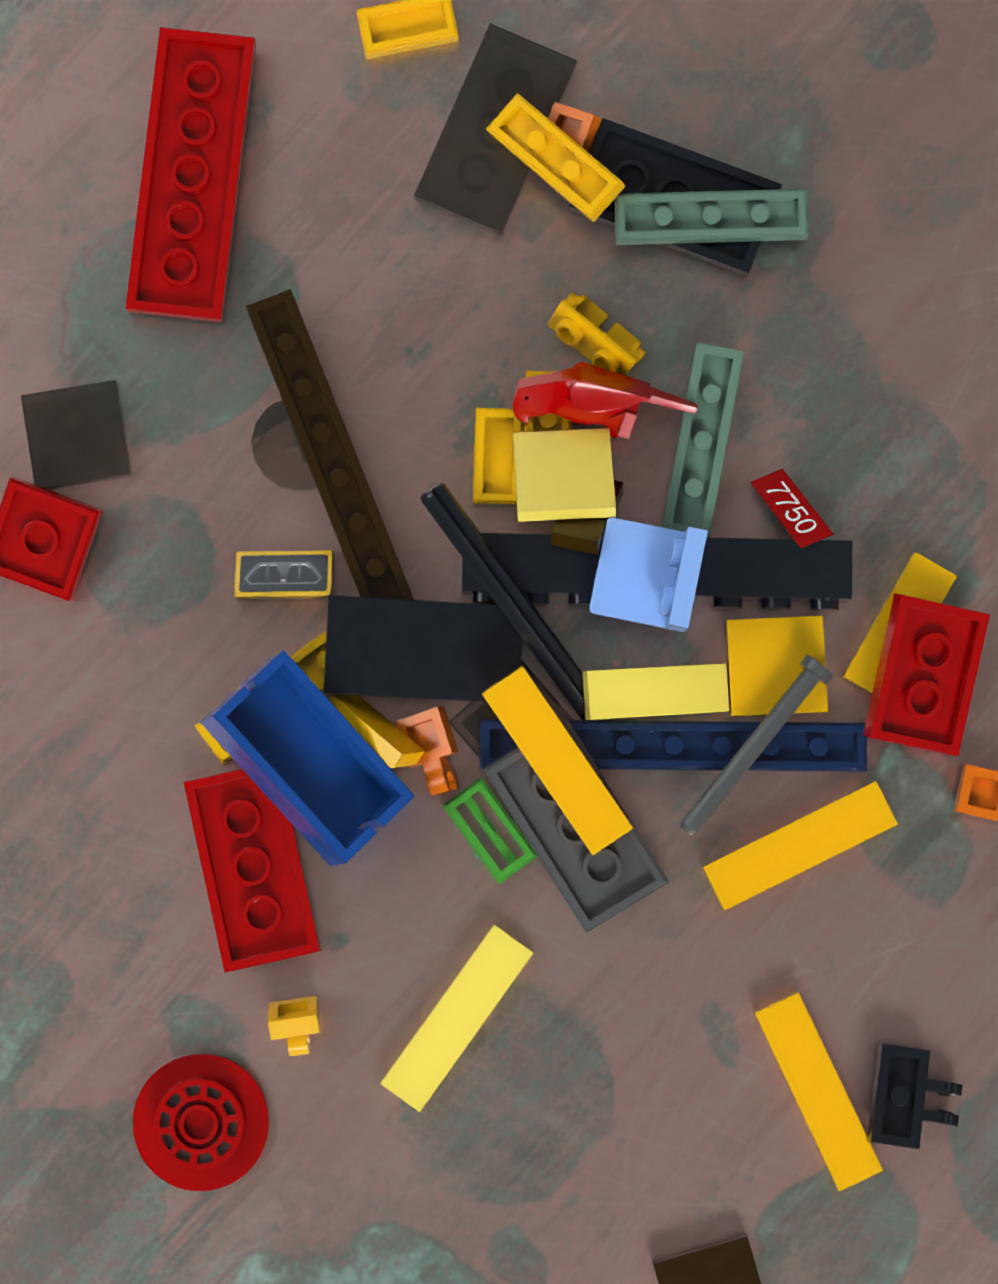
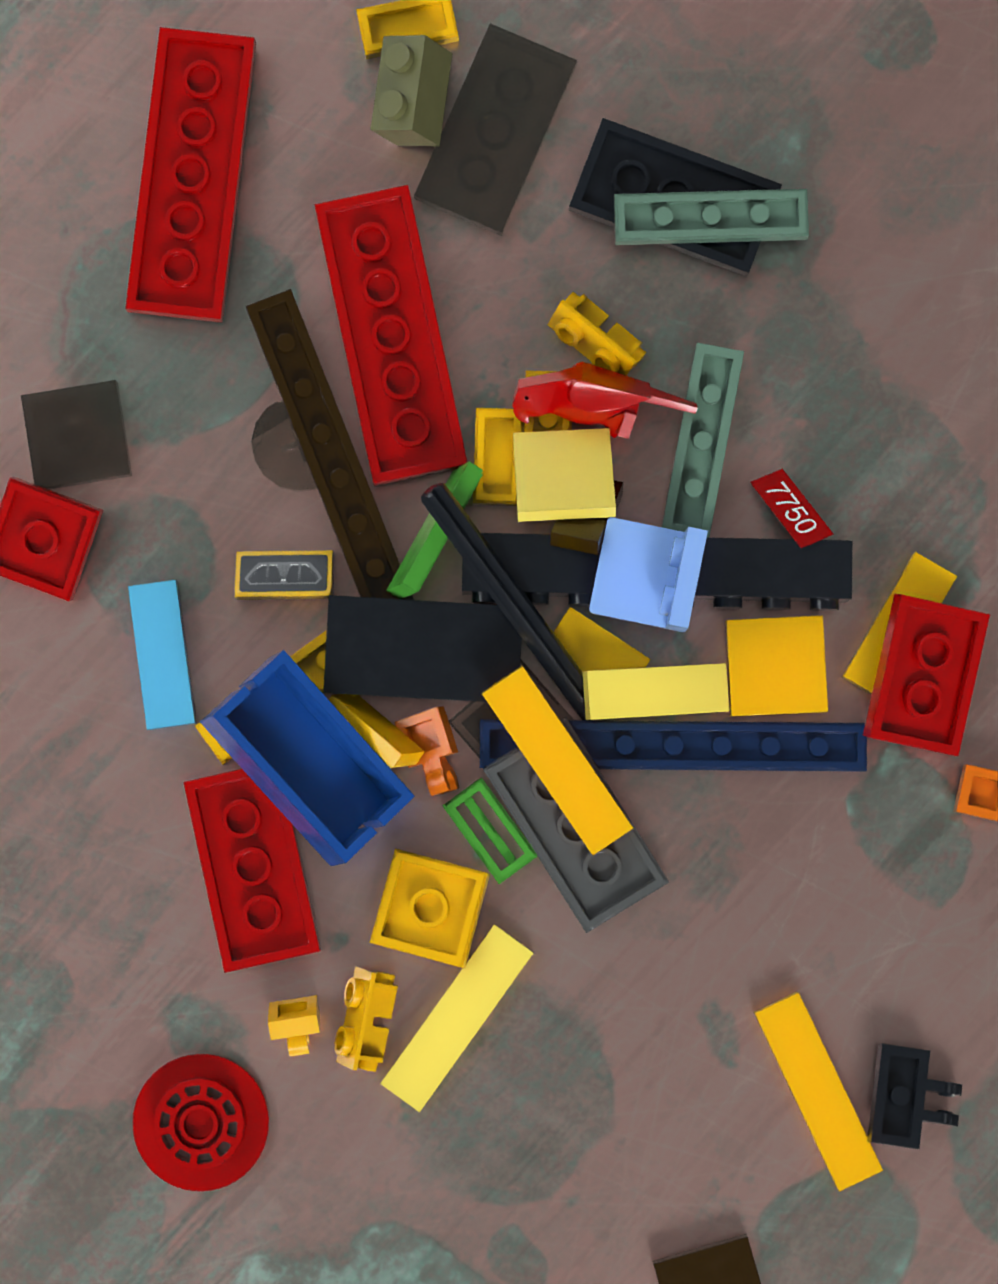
yellow tile [486,93,625,223] -> none
orange plate [548,102,602,153] -> none
dark grey bar [681,654,833,835] -> none
yellow tile [702,781,898,911] -> none
none -> medium azure tile [128,580,197,730]
none -> red plate [314,185,467,486]
none -> yellow hinge [334,966,398,1072]
none -> yellow plate [369,848,490,968]
none -> olive brick [370,35,453,147]
none -> bright green tile [386,461,483,599]
none -> yellow tile [554,607,651,672]

